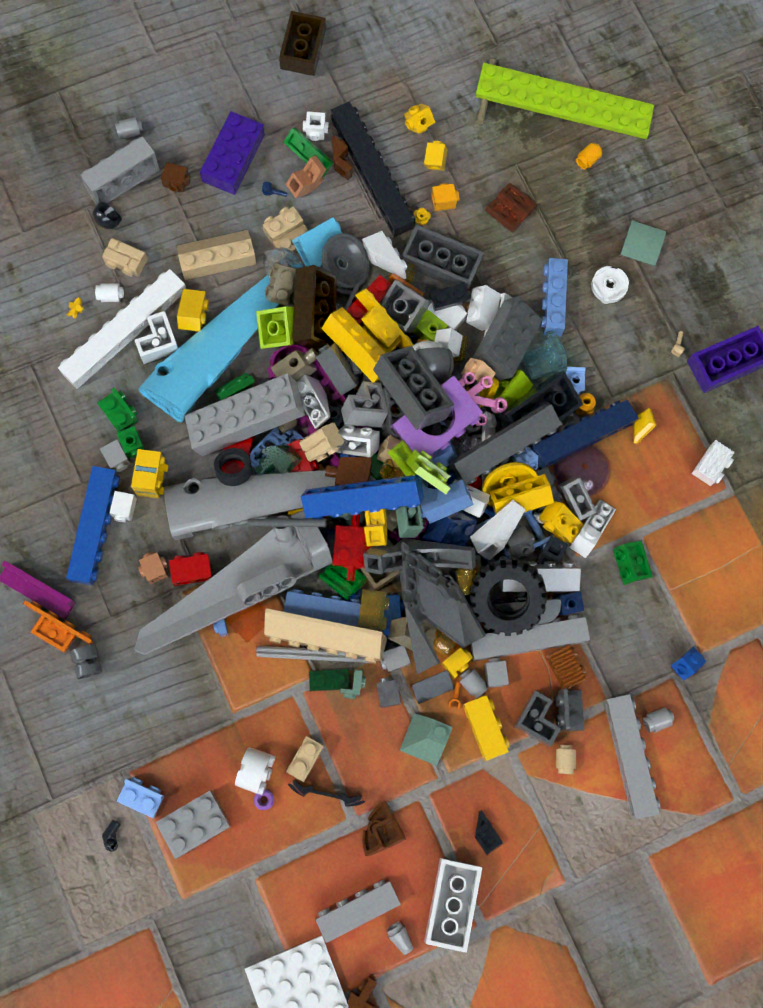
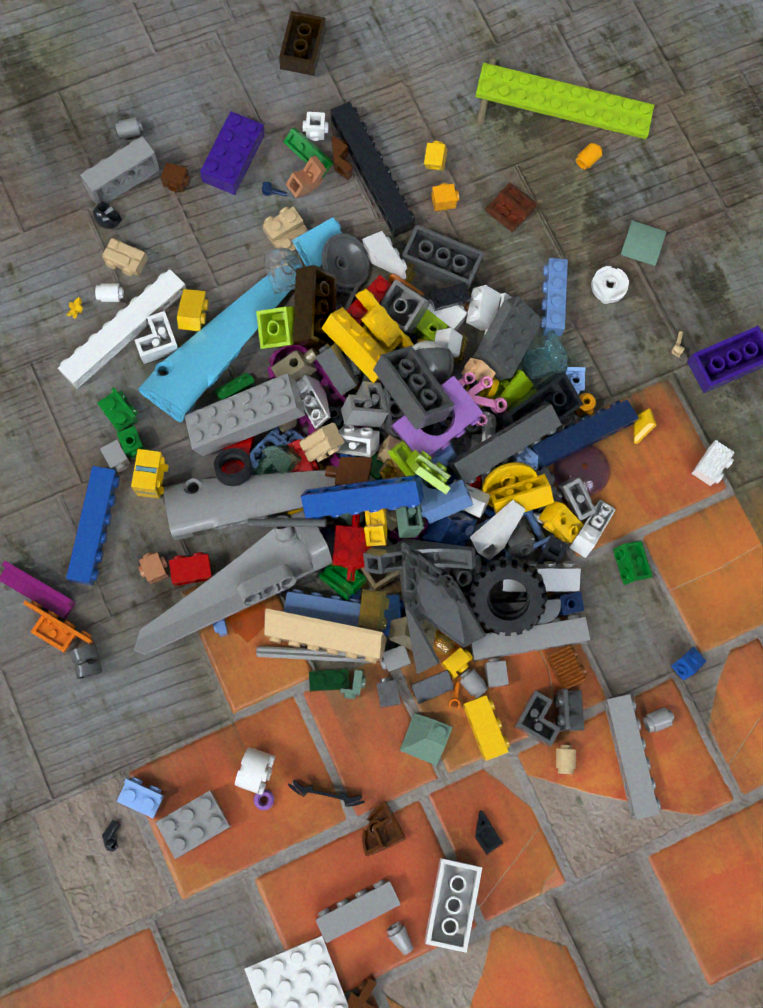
white brick [110,491,137,522] -> none
tan slope [177,230,256,280] -> none
dark tan plate [265,263,297,306] -> none
tan brick [286,736,324,782] -> none
yellow brick [404,104,436,133] -> none
yellow plate [413,208,431,226] -> none
clear yellow cone [456,568,476,595] -> none

